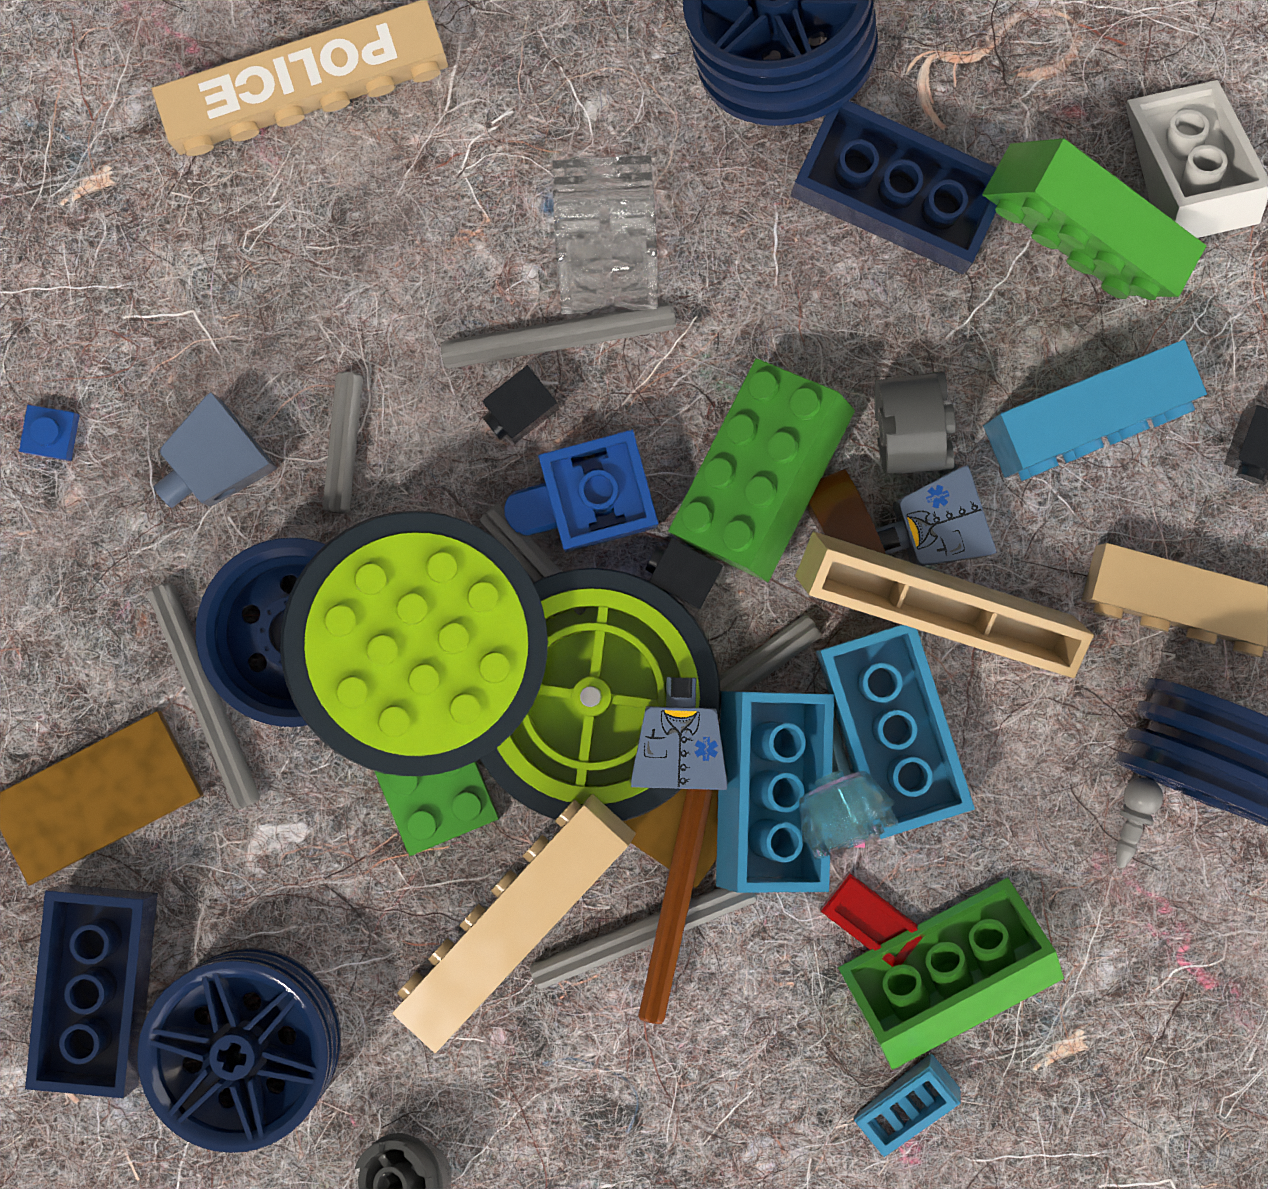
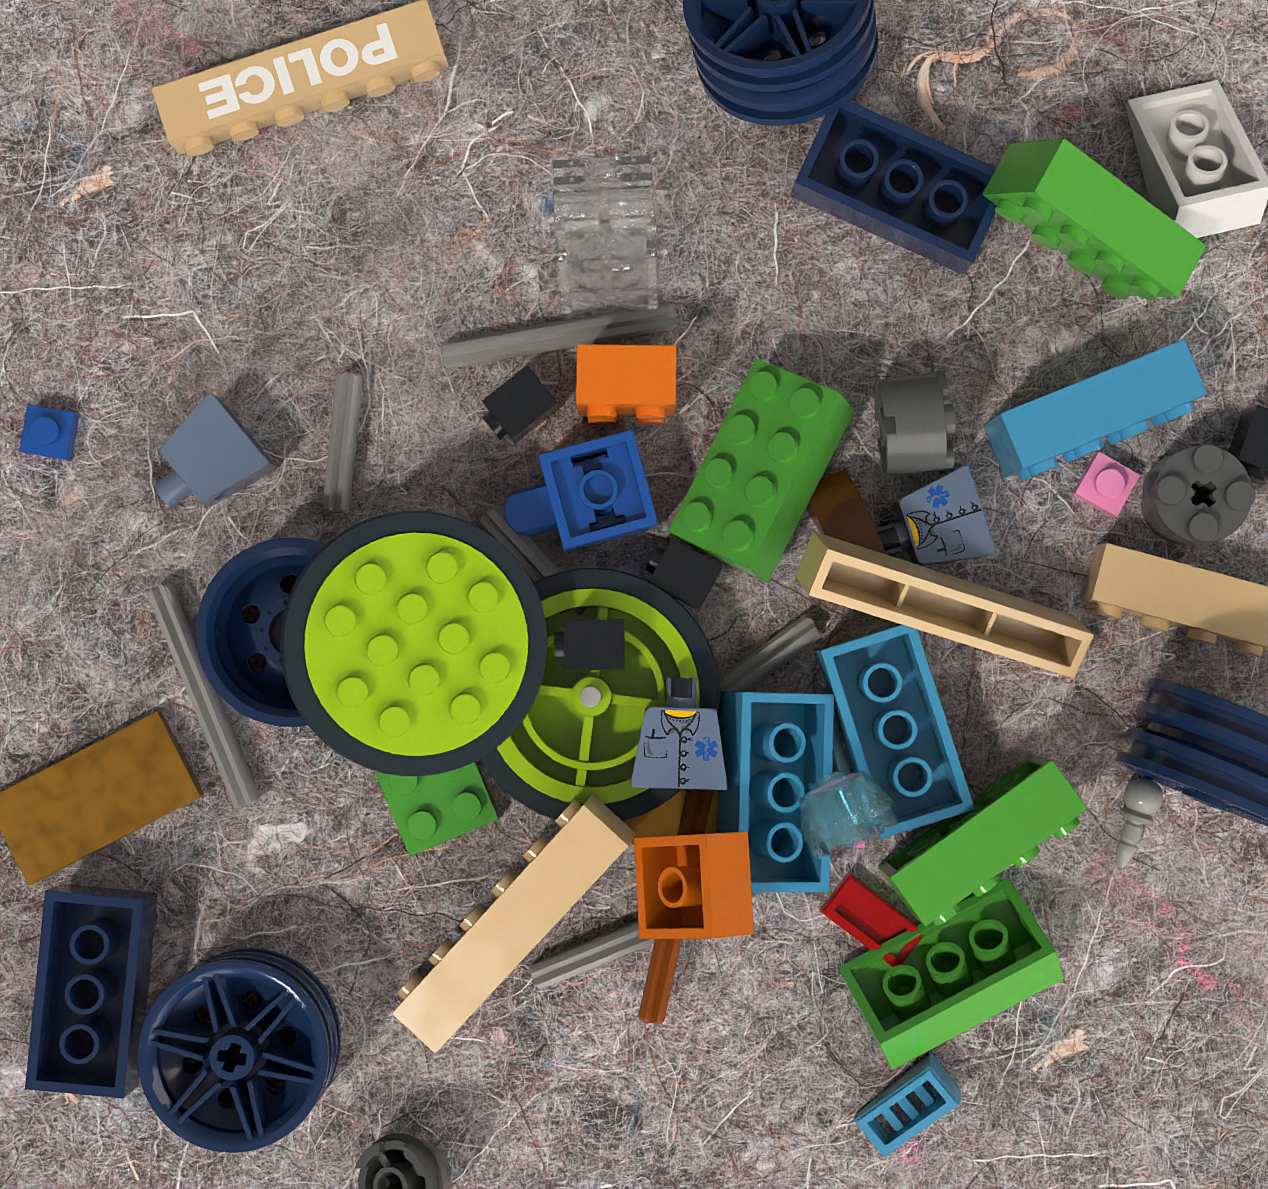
none -> black brick [554,619,625,671]
none -> orange brick [576,344,676,426]
none -> orange brick [634,832,754,939]
none -> bright green brick [878,755,1088,927]
none -> bright pink plate [1071,452,1141,518]
none -> dark grey brick [1141,444,1255,546]

